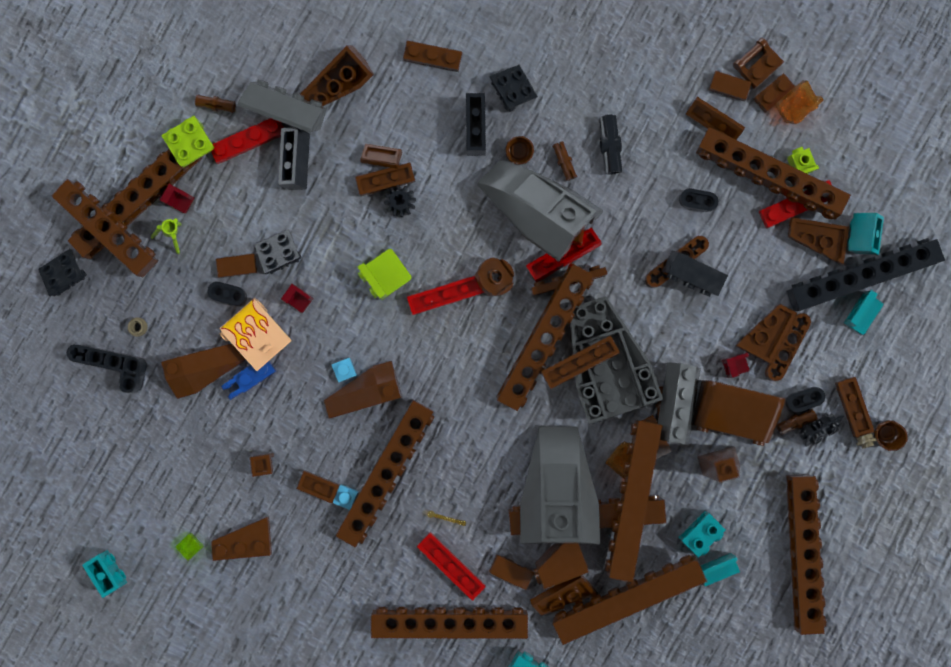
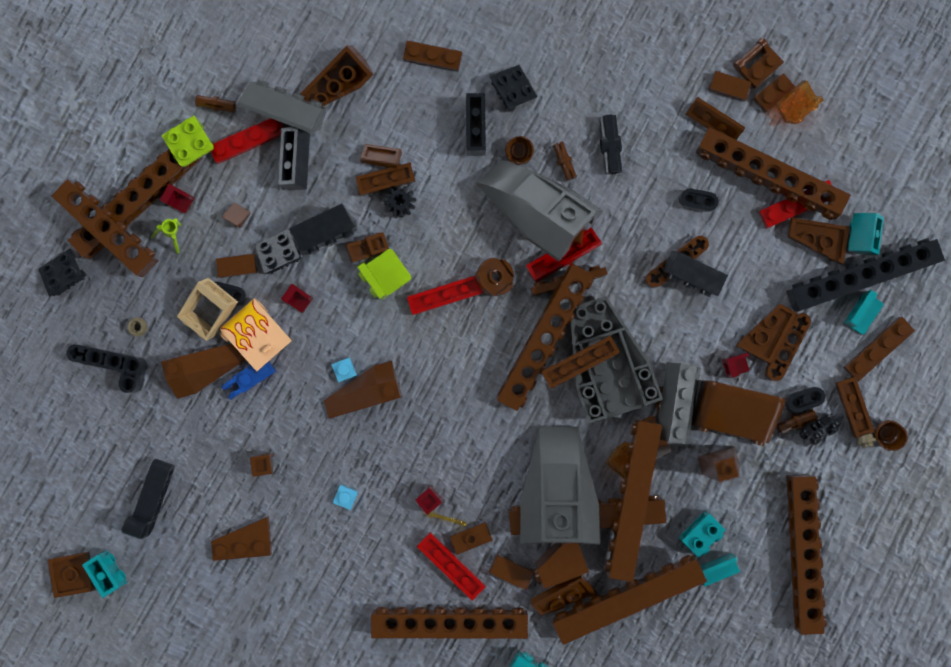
clear neon green plate [175,532,204,561] -> none
reddish brown plate [296,470,340,503] -> none
reddish brown brick [336,400,435,548] -> none
lime brick [787,147,819,174] -> none
none -> reddish brown plate [48,551,95,598]
none -> black beam [122,458,175,540]
none -> tan window [177,278,238,341]
none -> reddish brown slope [222,203,251,228]
none -> black slope [289,203,357,255]
none -> reddish brown slope [345,232,389,264]
none -> dark red panel [415,485,443,515]
none -> reddish brown plate [450,521,493,555]
none -> reddish brown plate [843,317,915,381]

